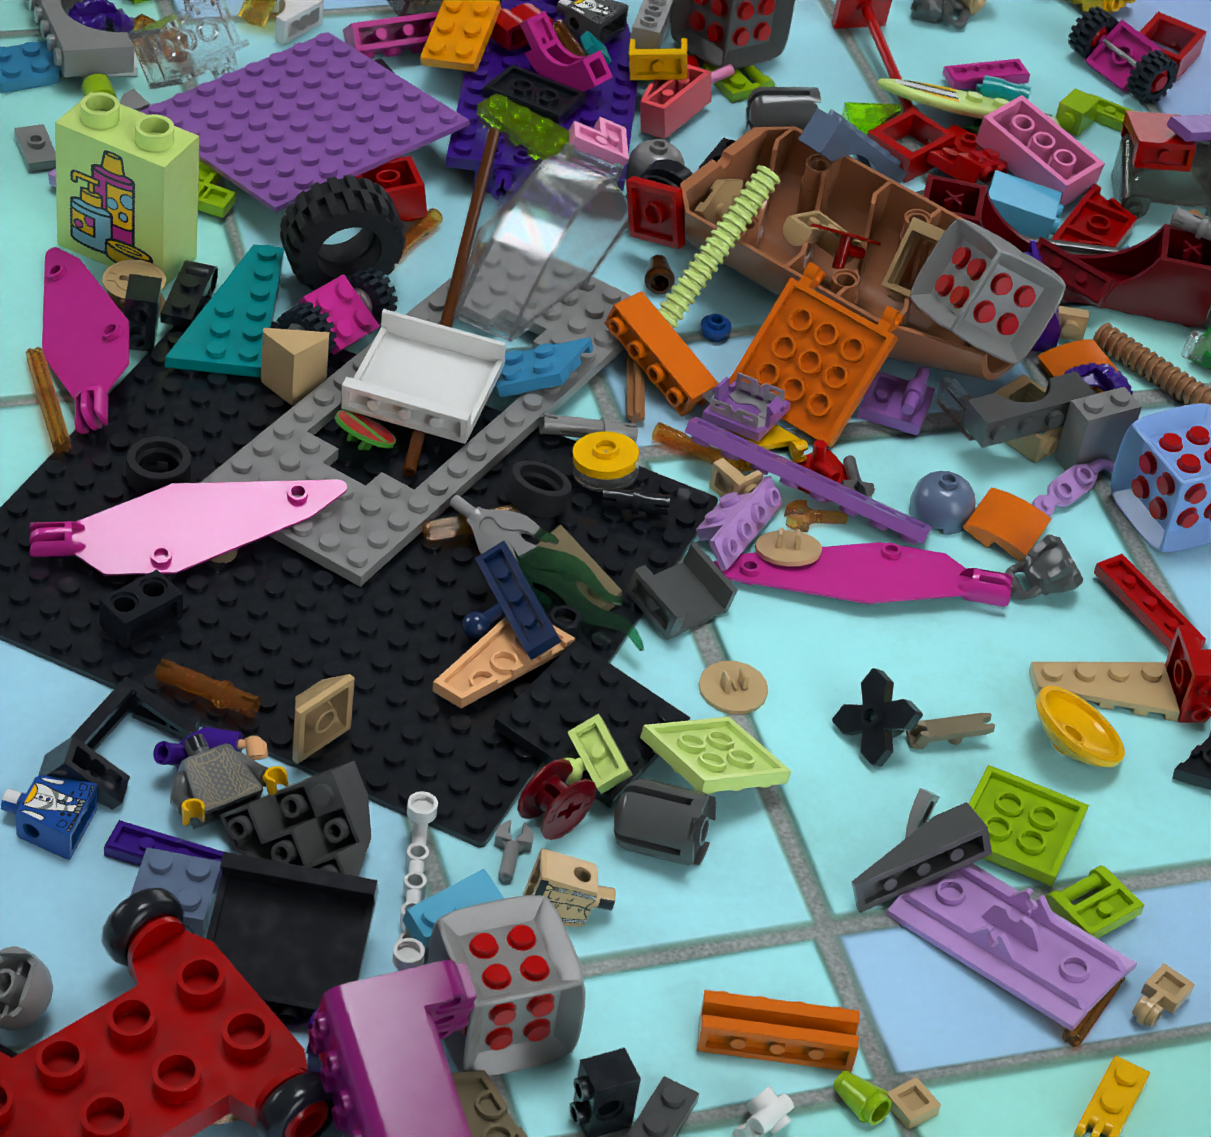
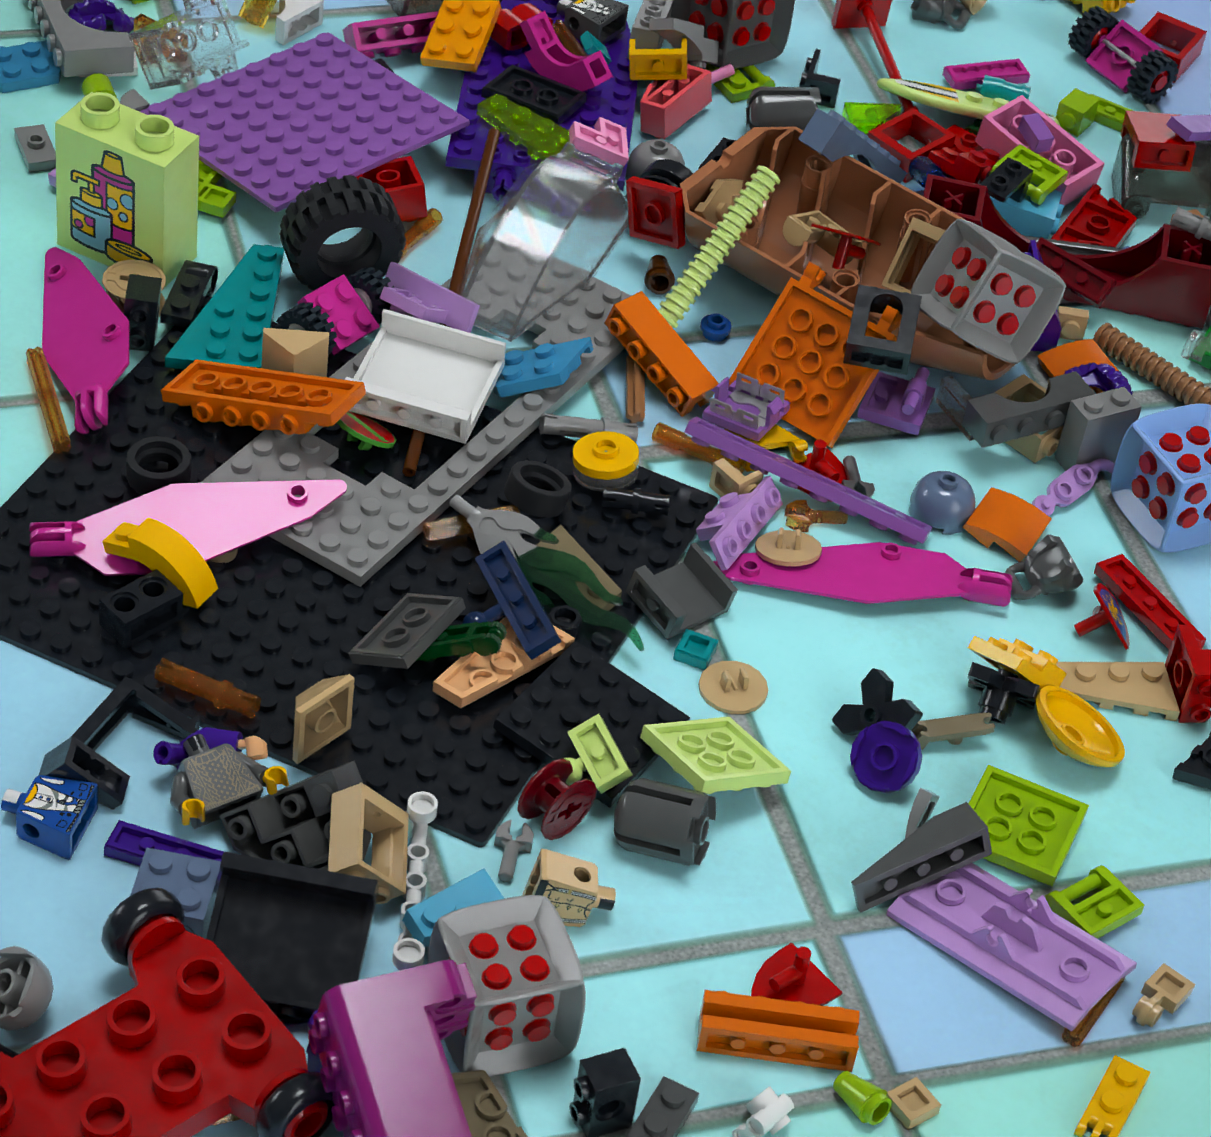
none -> yellow arch [102,518,218,609]
none -> orange plate [161,359,366,435]
none -> tan window [328,783,409,904]
none -> dark grey tile [349,593,466,669]
none -> lavender bracket [380,262,480,333]
none -> dark green hinge [416,621,507,662]
none -> light grey slope [649,18,719,69]
none -> teal tile [673,629,719,670]
none -> red shield [751,943,843,1006]
none -> black bracket [799,49,841,109]
none -> black panel [843,285,922,375]
none -> dark purple tile [850,720,922,793]
none -> clear blue hinge [909,156,947,188]
none -> yellow plate [967,636,1067,691]
none -> black plant [968,662,1040,724]
none -> black bracket [980,157,1034,203]
none -> lime plate [990,144,1068,205]
none -> medium lavender piece [1018,113,1054,153]
none -> shield [1074,583,1130,650]

